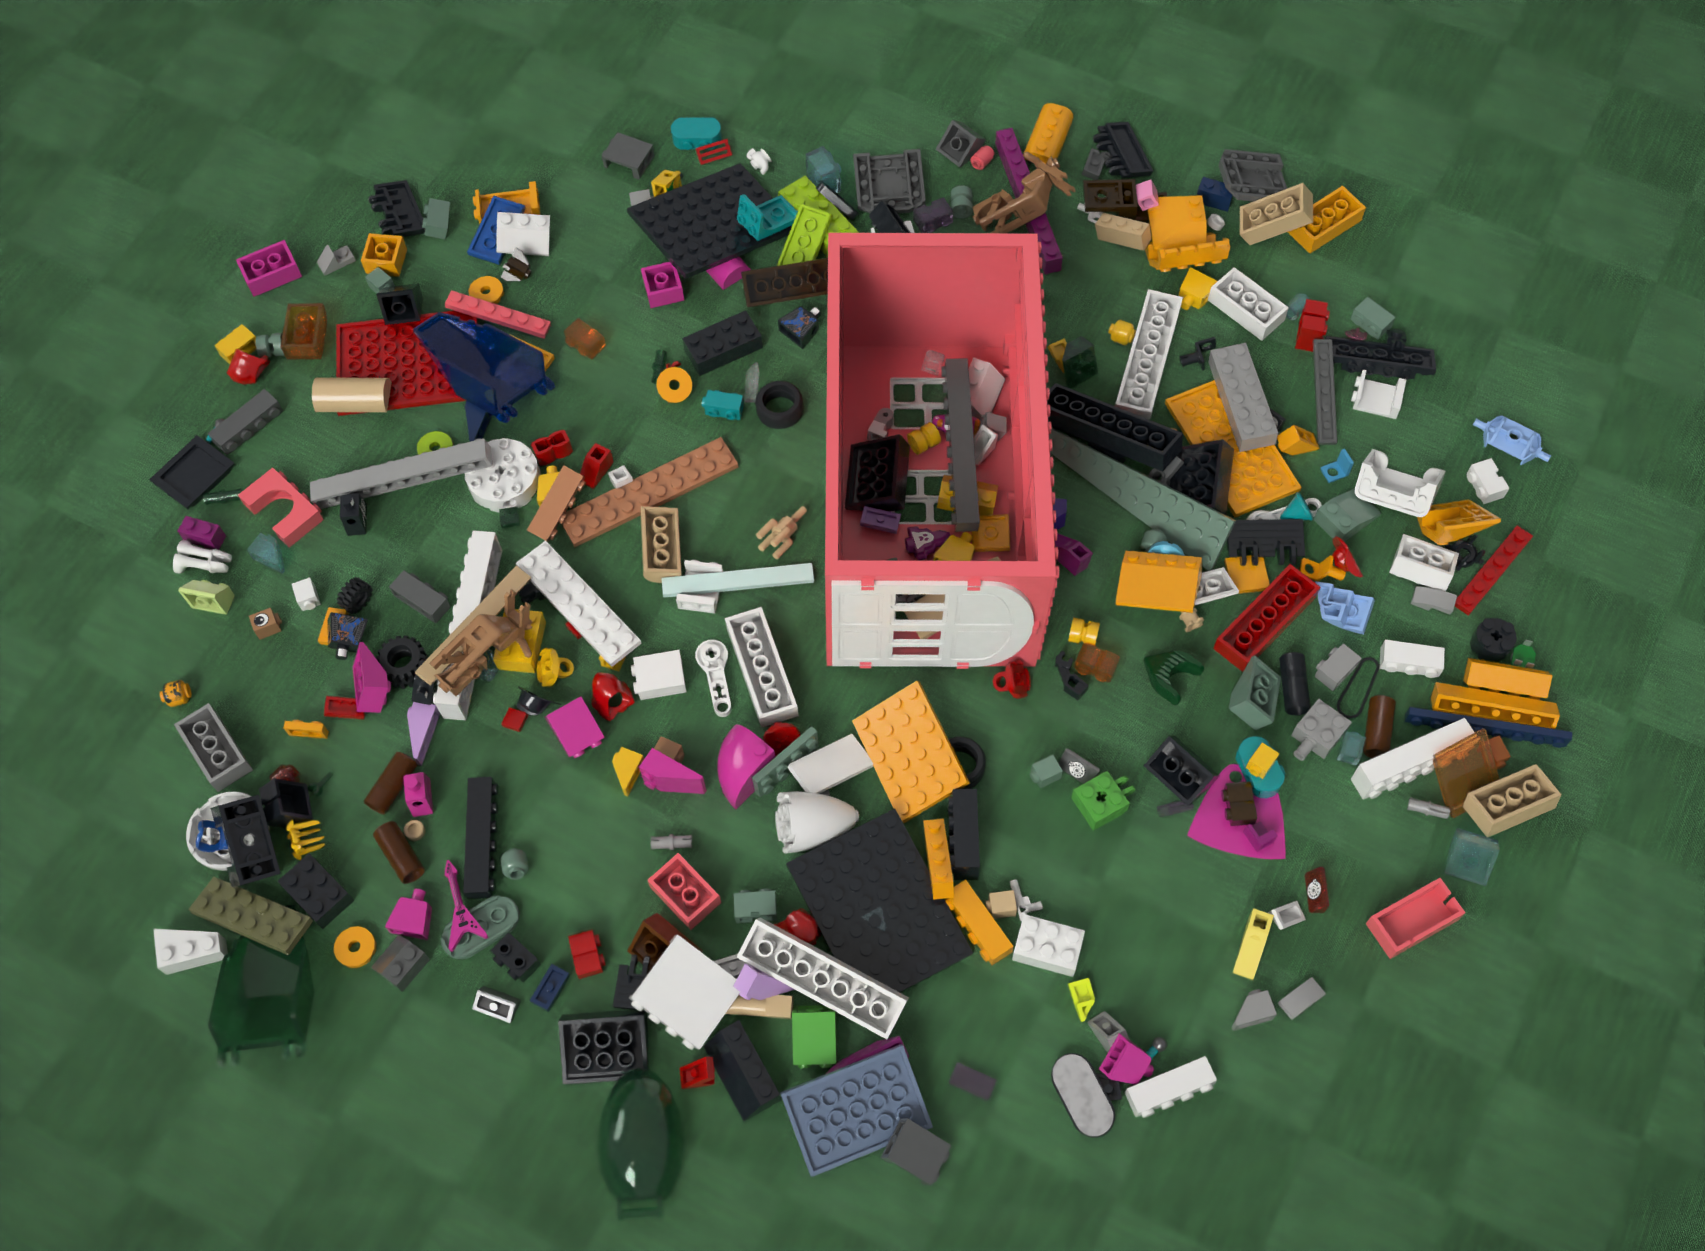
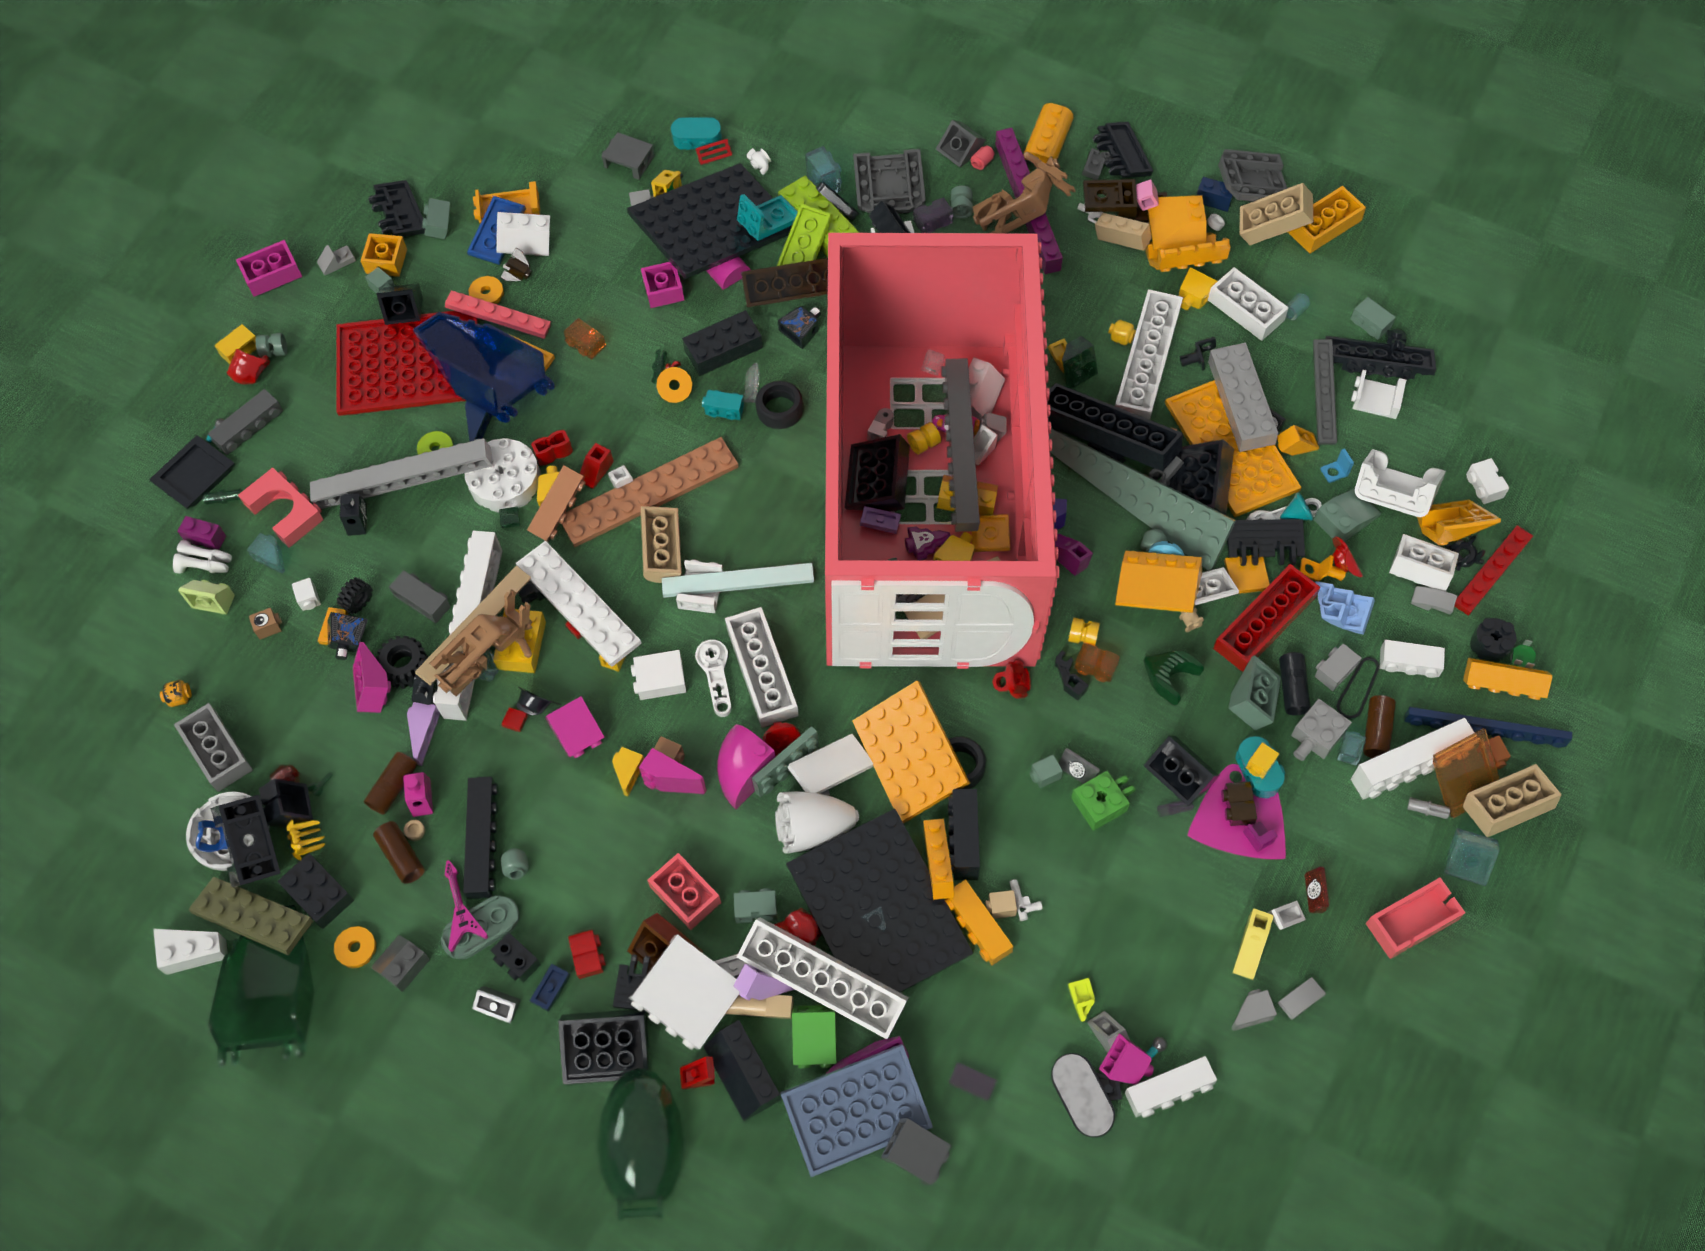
clear orange brick [280,303,327,359] -> none
light orange plate [283,720,329,739] -> none
tan brick [312,377,392,412] -> none
red plate [324,696,365,720] -> none
dark pink torso [385,889,432,940] -> none
yellow tile [536,648,574,687] -> none
red piece [591,672,635,721] -> none
light grey pin [651,834,692,850] -> none
tan plant [756,506,807,560] -> none
white brick [1012,914,1085,977] -> none
red piece [1295,299,1330,352] -> none
clear pink plant [1345,328,1367,340] -> none
light orange brick [1431,682,1560,729] -> none
light blue plate [1473,416,1551,465] -> none

